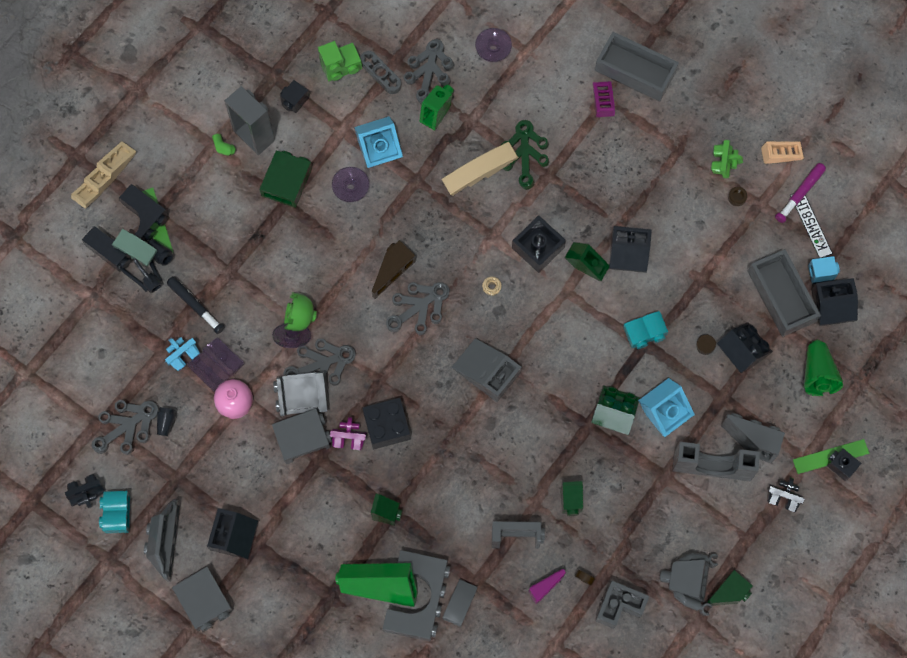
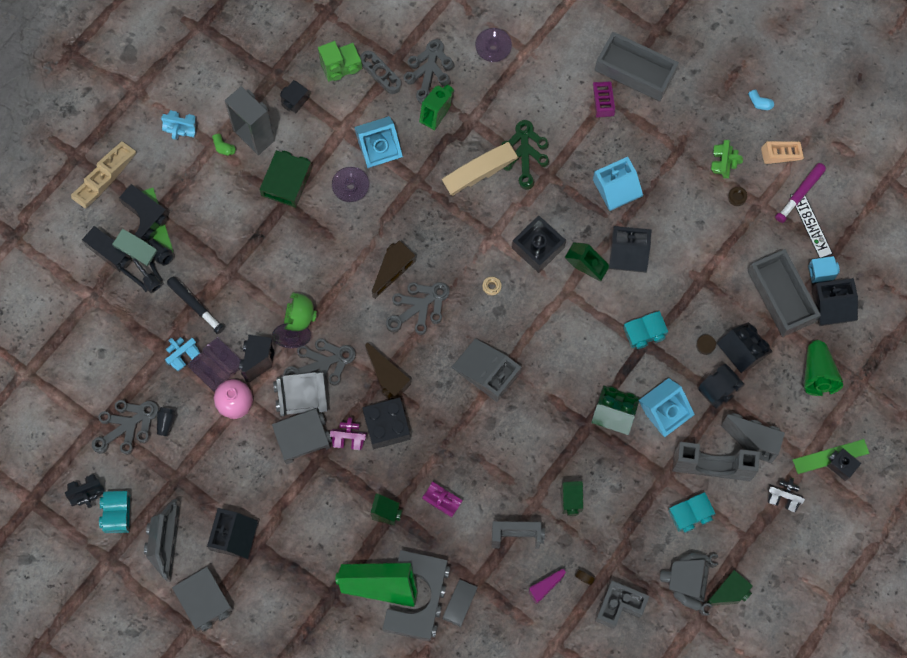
none -> medium azure hips [161,110,196,140]
none -> black slope [239,335,275,383]
none -> dark brown slope [365,342,411,399]
none -> magenta hips [422,482,463,518]
none -> medium azure slope [593,157,643,211]
none -> teal brick [668,492,716,533]
none -> black brick [698,364,745,409]
none -> medium azure arm [748,90,774,110]

